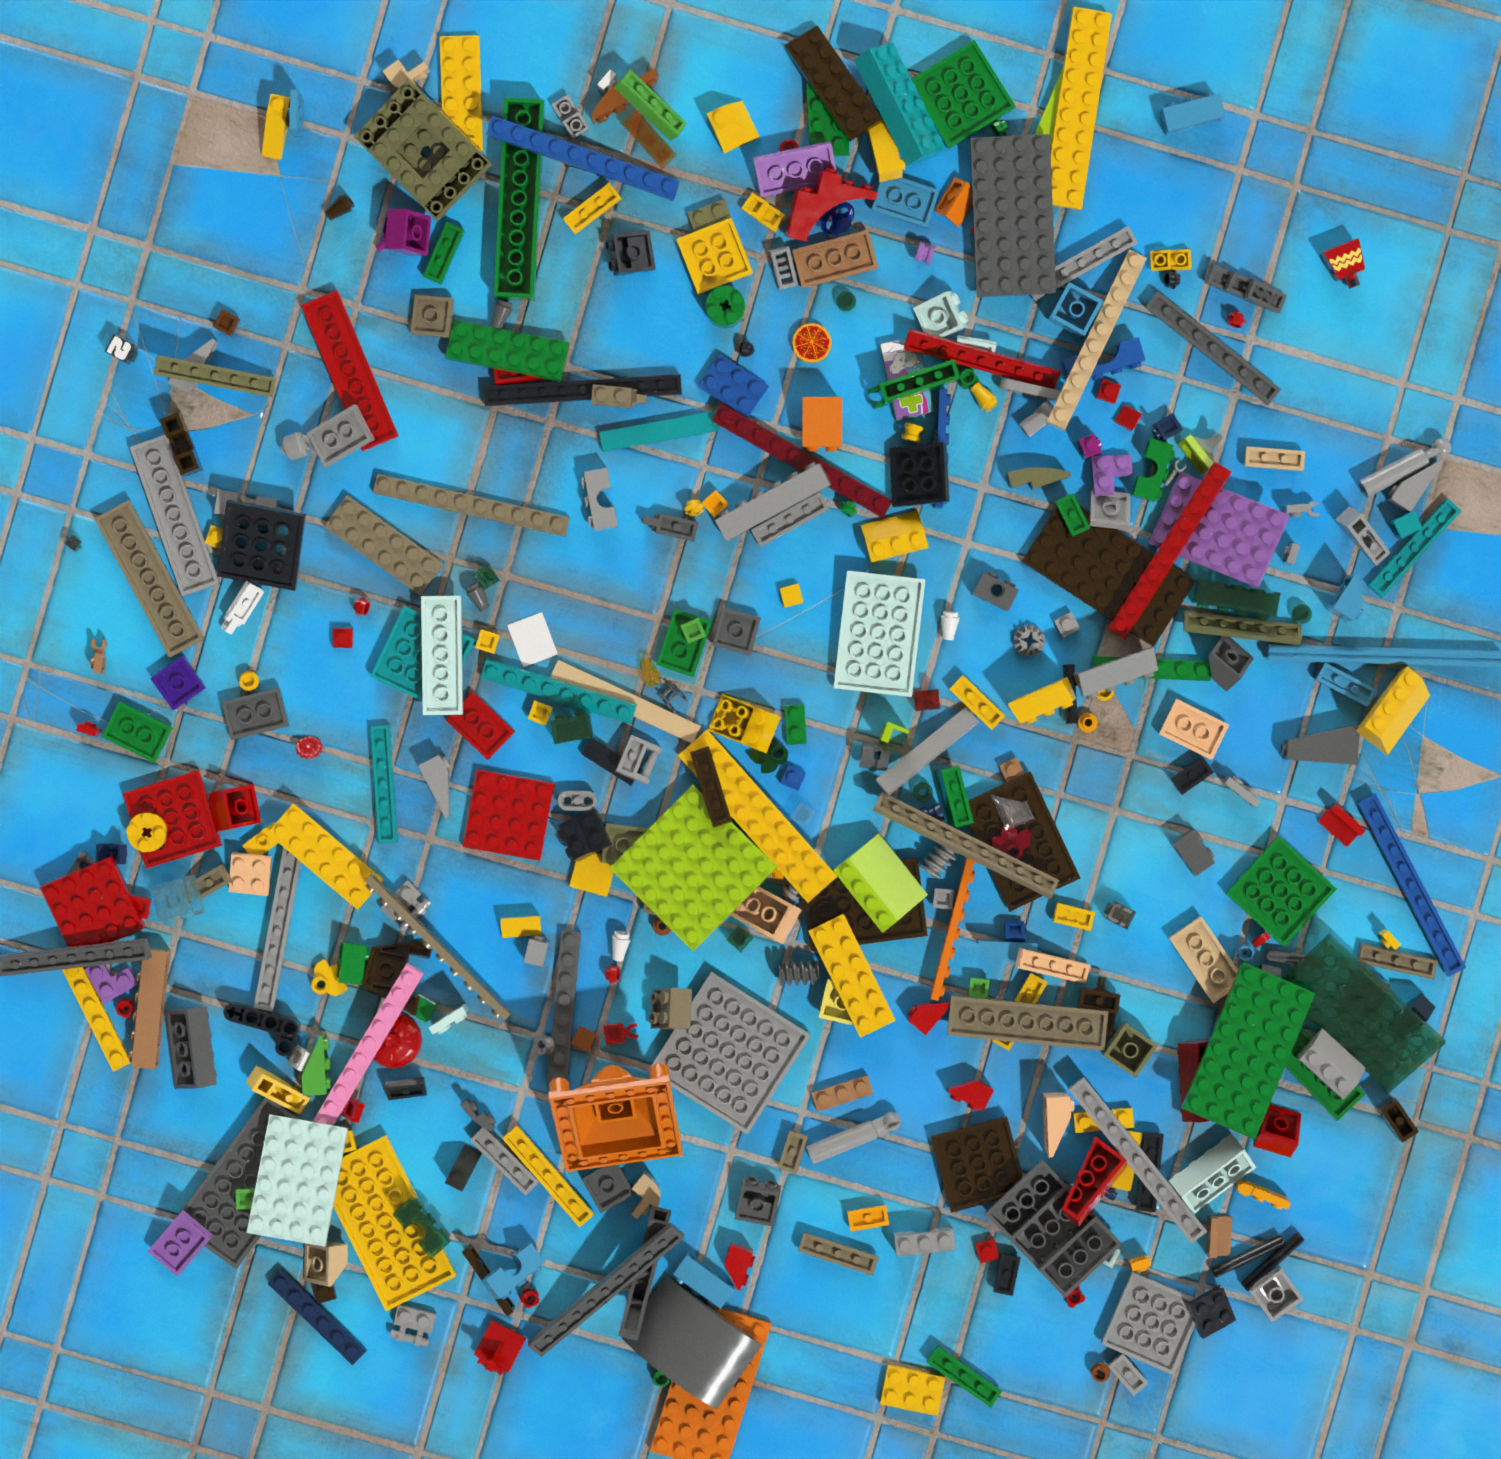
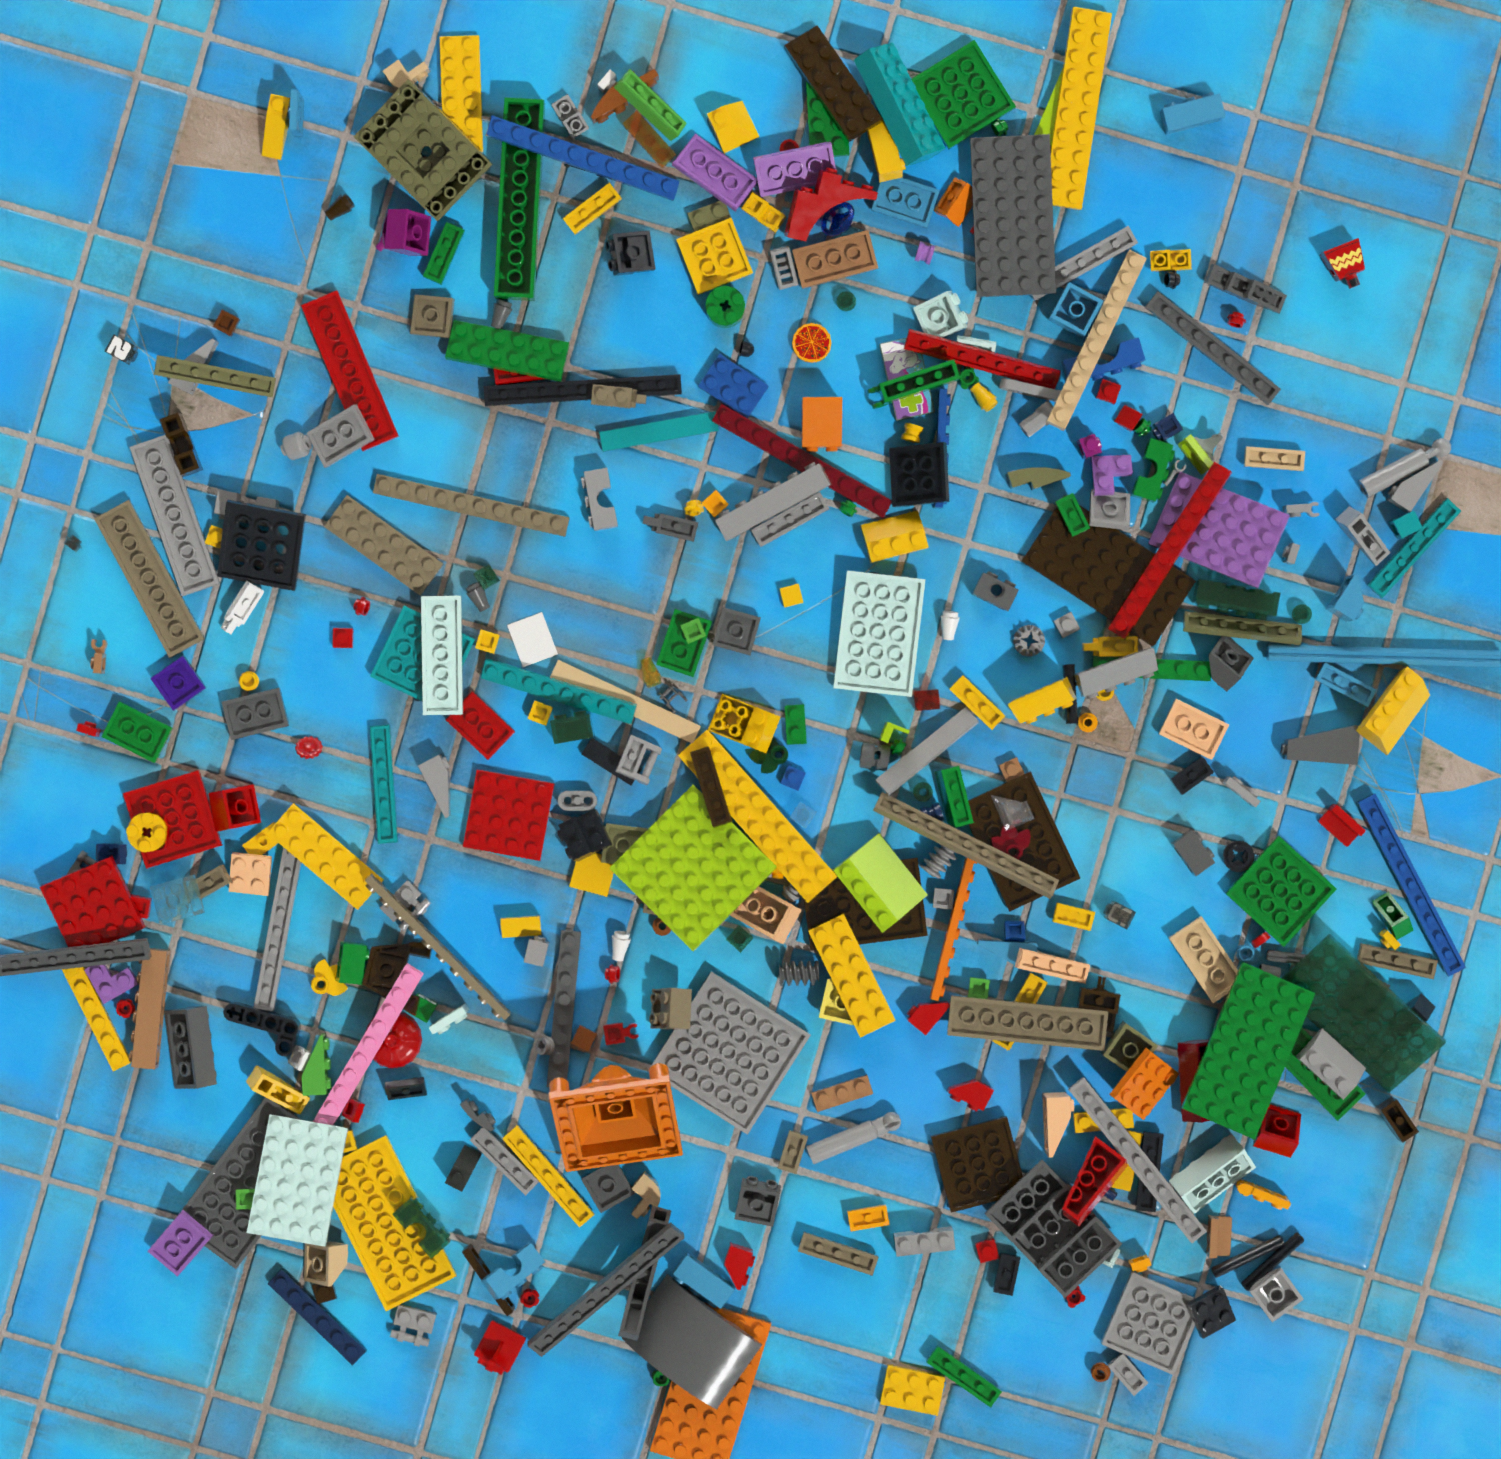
none -> medium lavender tile [672,134,758,212]
none -> green plate [890,738,907,757]
none -> yellow hinge [1082,636,1138,657]
none -> orange plate [1109,1048,1179,1120]
none -> green plate [1133,418,1151,436]
none -> black gear [1223,841,1254,872]
none -> green slope [1372,891,1413,940]

